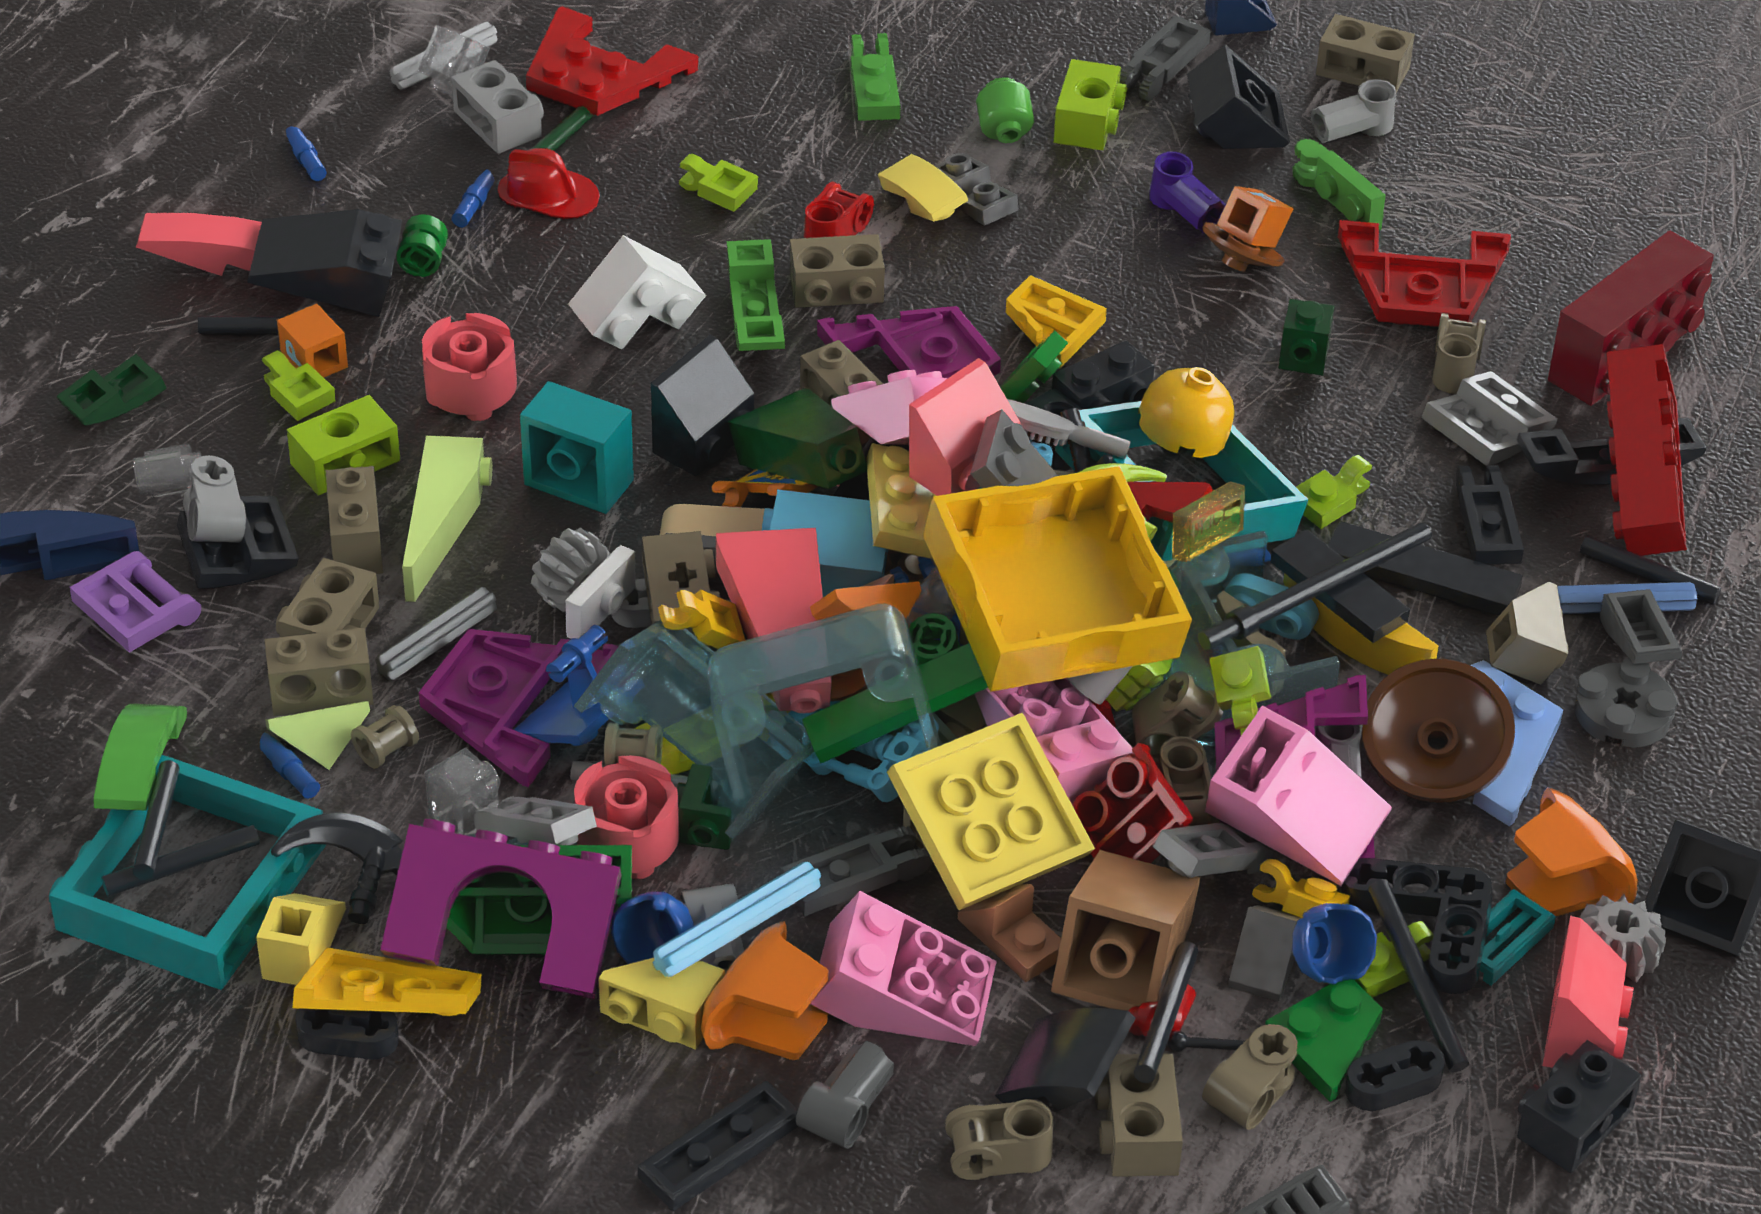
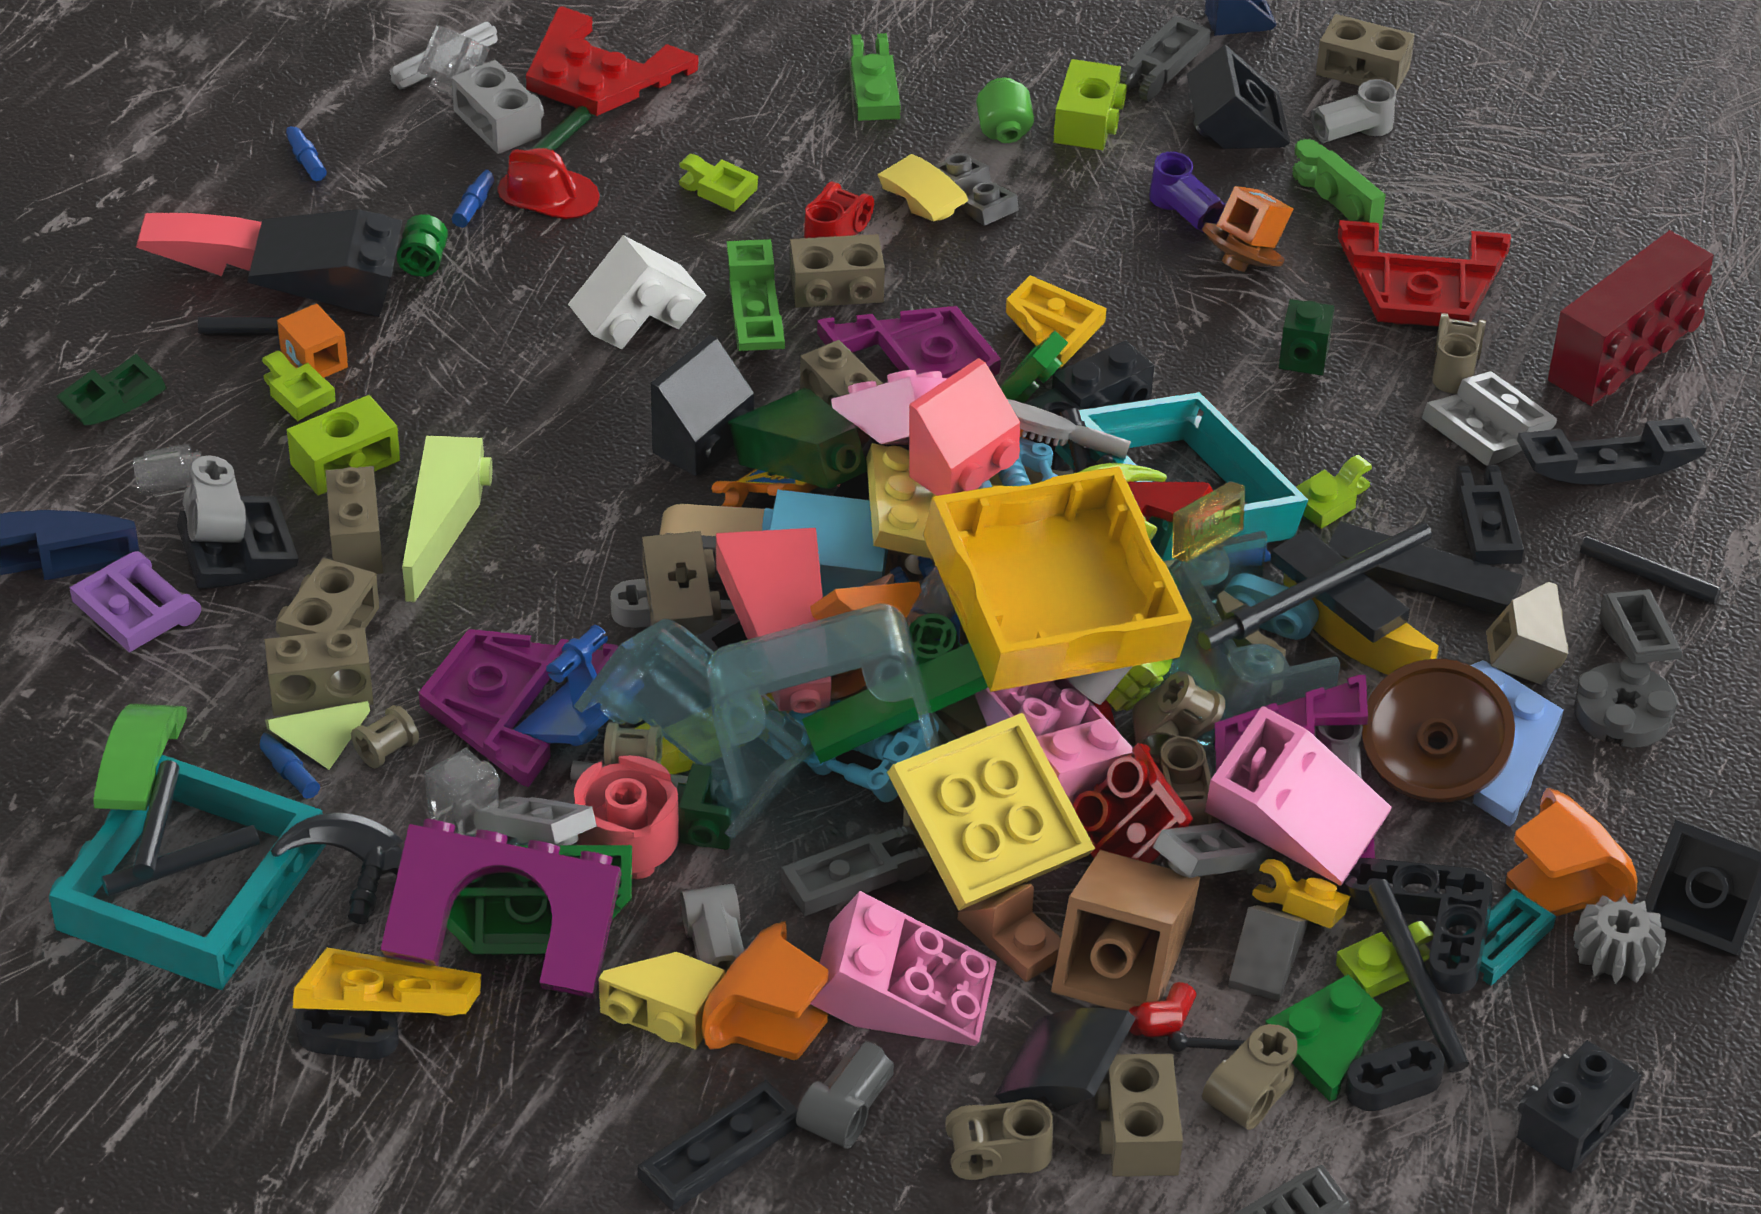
light yellow slope [256,893,346,985] -> none
axle [375,587,497,681] -> none
coral brick [422,313,517,421] -> none
teal brick [520,381,634,514] -> none
light grey gear [531,527,611,612] -> none
white plate [565,545,635,639] -> none
blue hair [611,891,695,964] -> none
medium azure axle [652,862,821,977] -> none
yellow plate [658,589,746,655] -> none
dark grey wing [970,409,1058,488] -> none
black bar [1134,942,1199,1083] -> none
yellow cylinder [1138,367,1235,458] -> none
lime plate [1209,646,1271,736] -> none
blue hair [1292,903,1377,984] -> none
coral slope [1542,916,1633,1068] -> none
medium blue axle [1557,582,1697,614] -> none
red wedge [1606,344,1687,556] -> none

